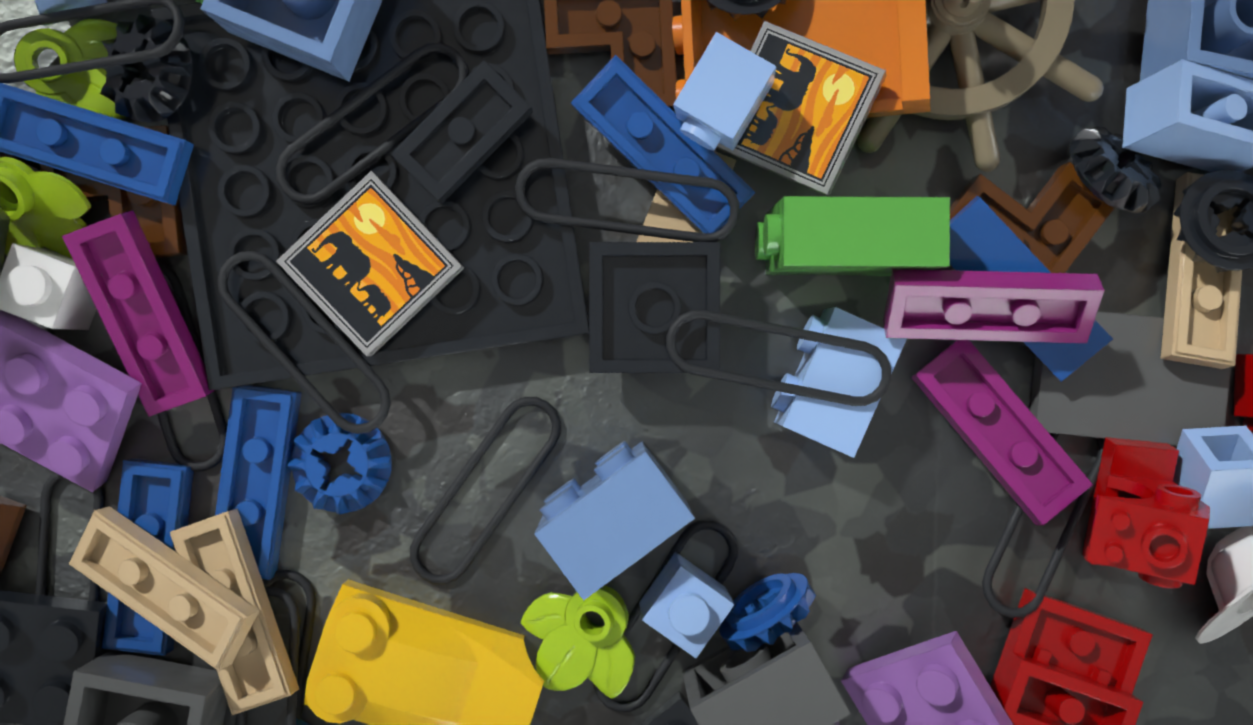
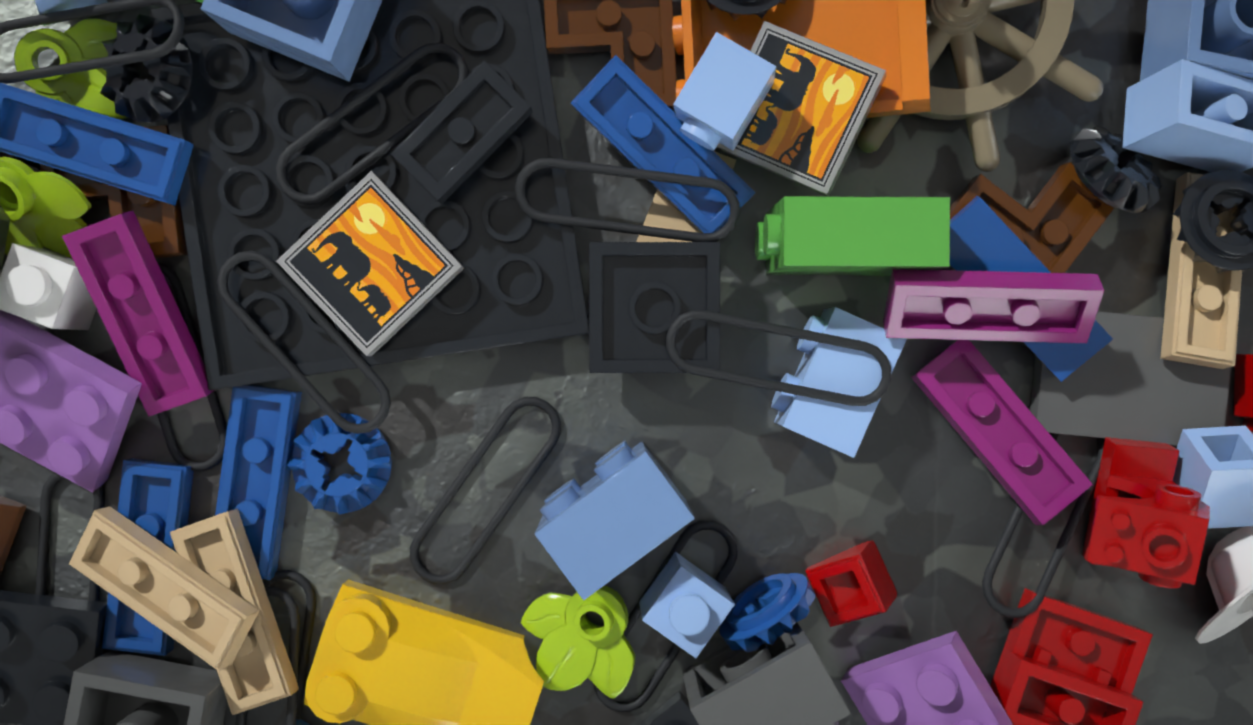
none -> red slope [805,540,897,627]

